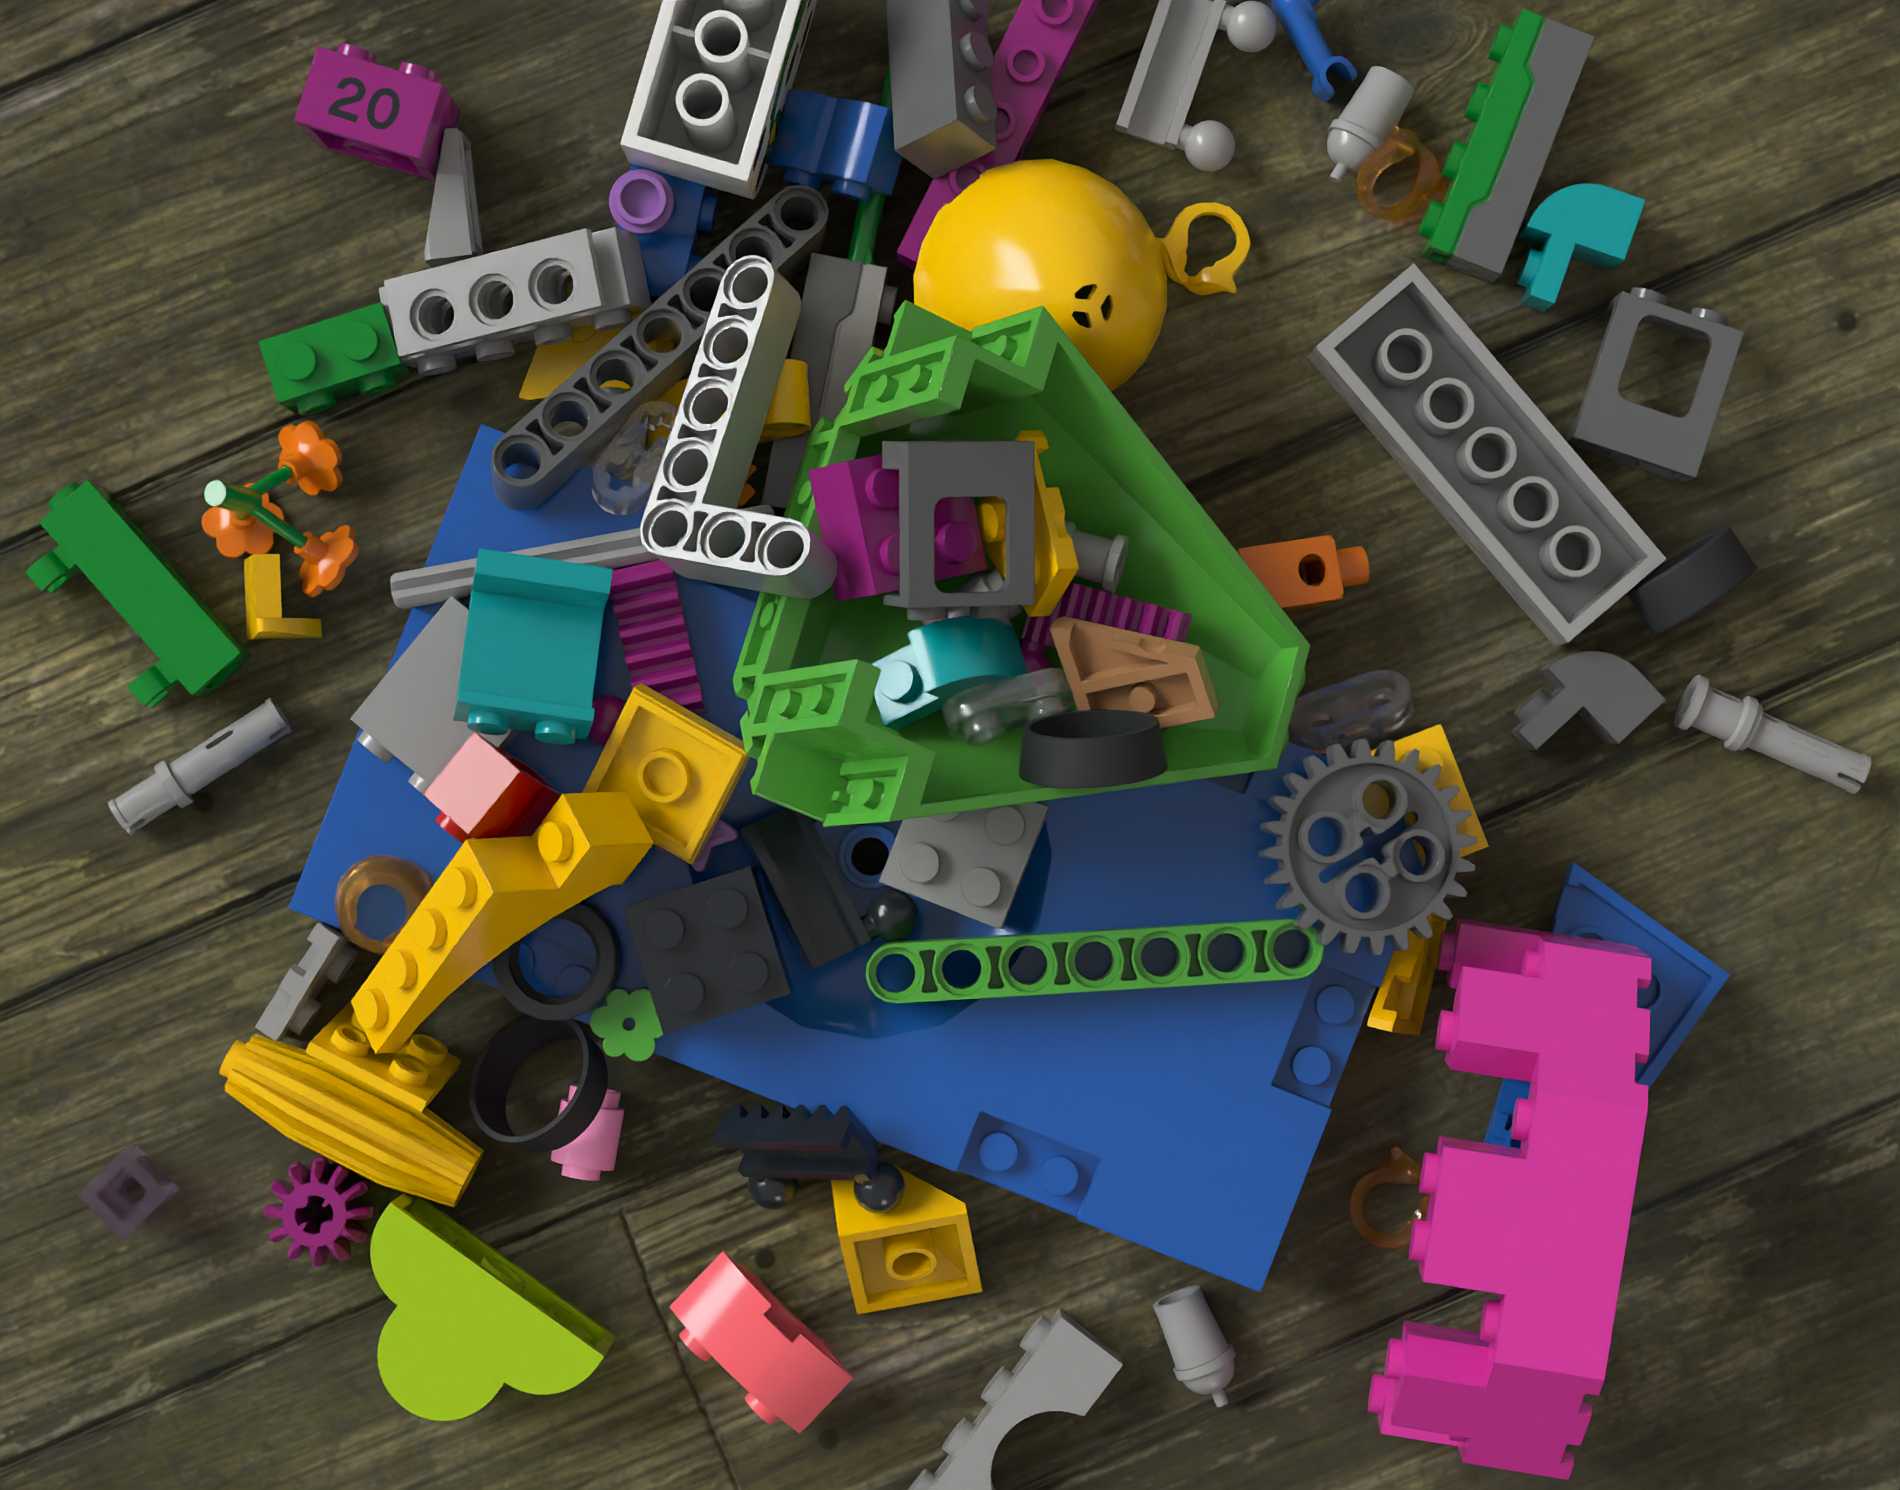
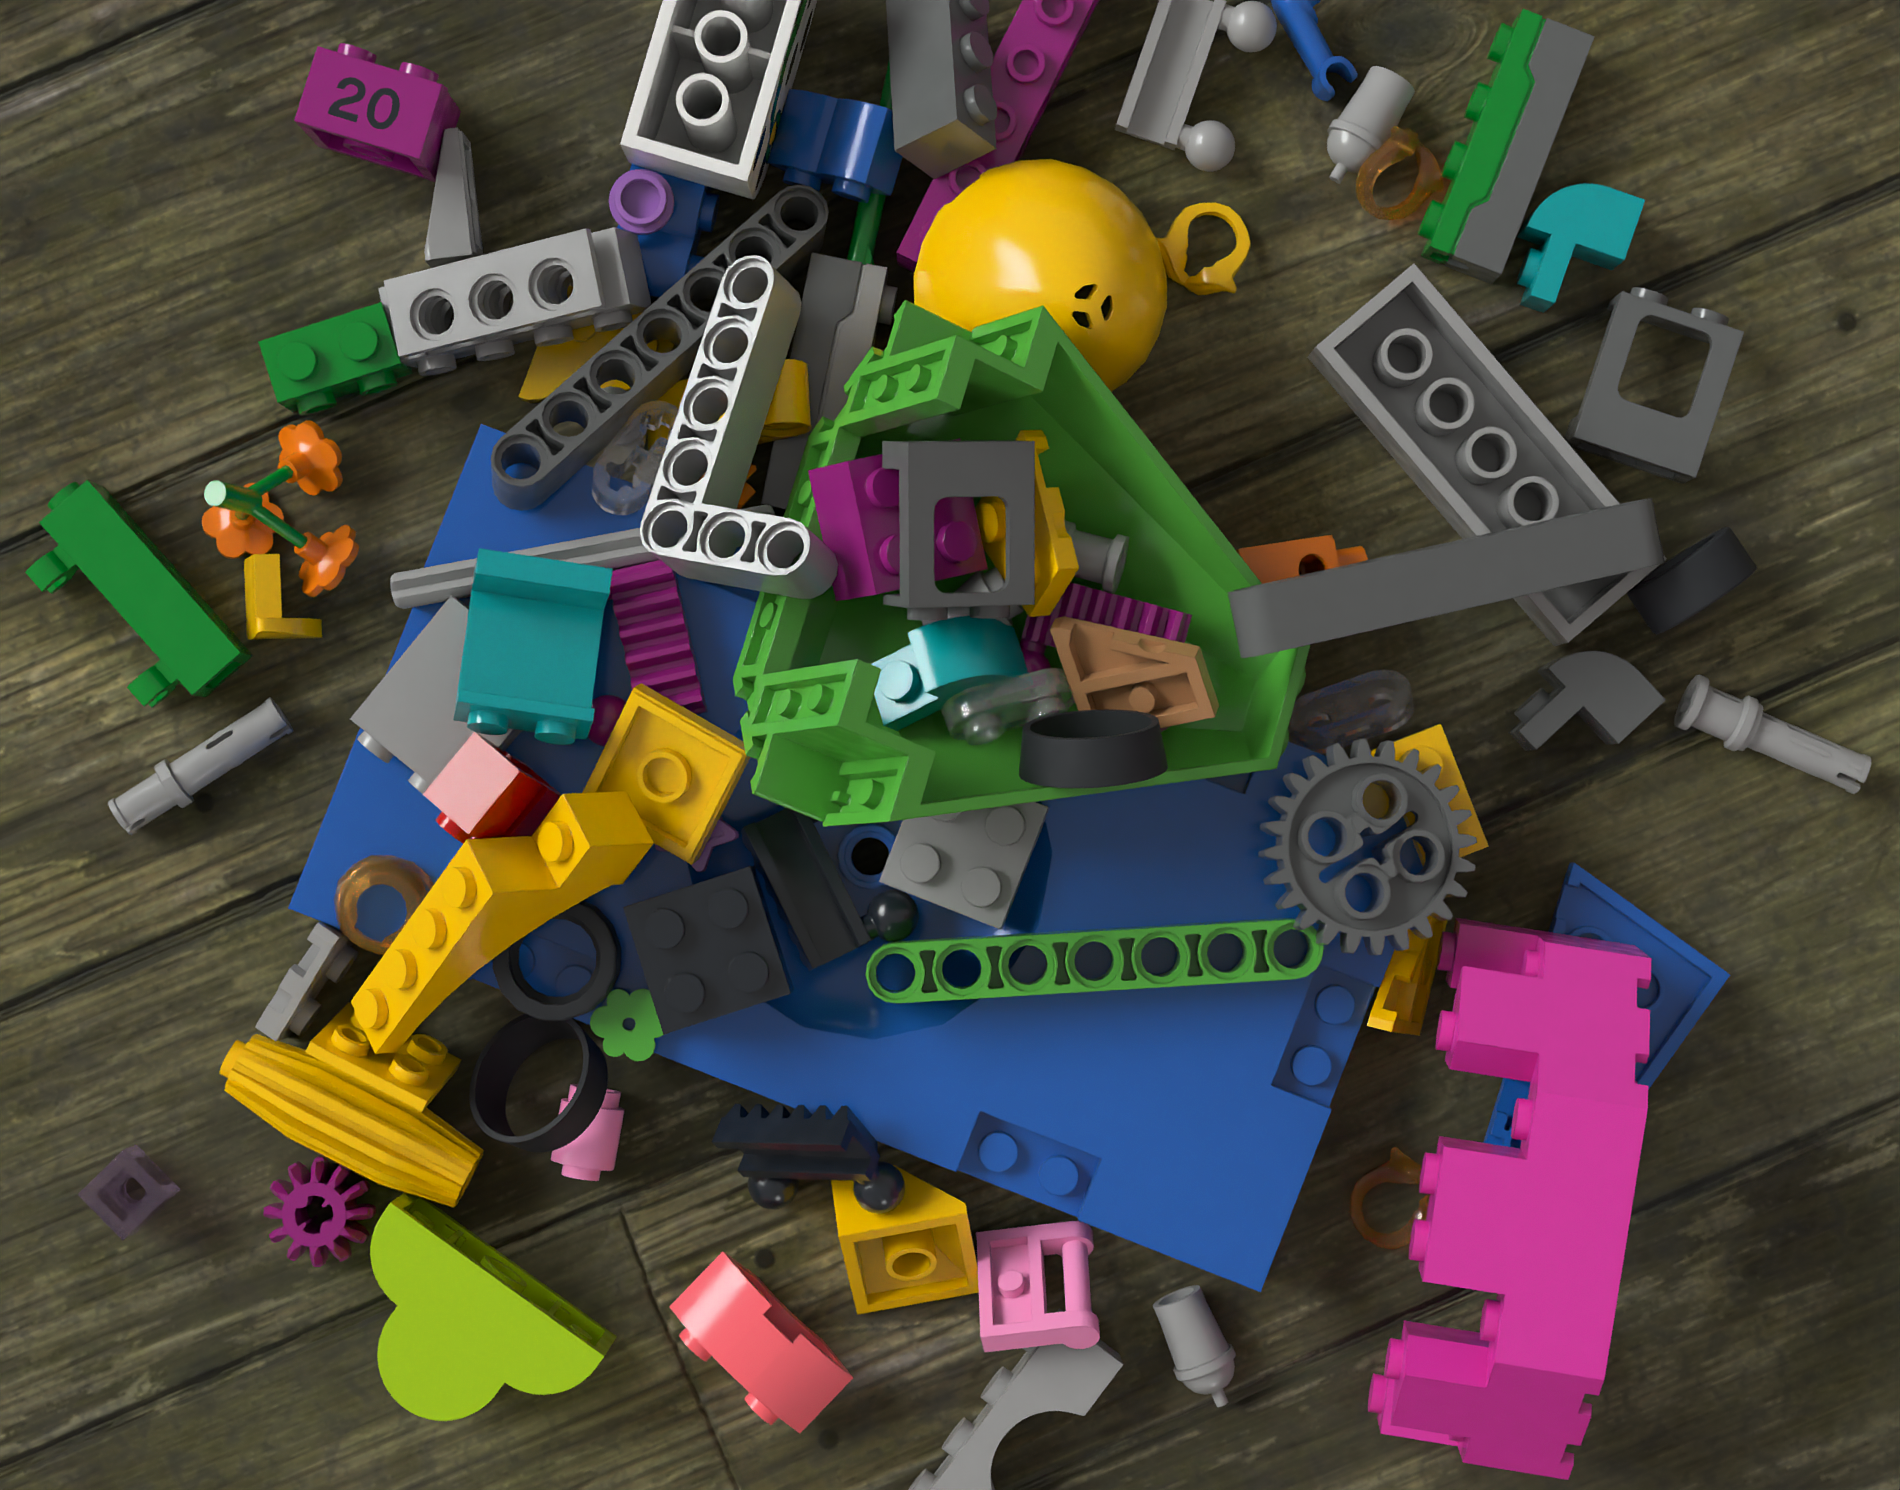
none -> bright pink plate [976,1221,1100,1352]
none -> dark grey beam [1227,498,1665,658]

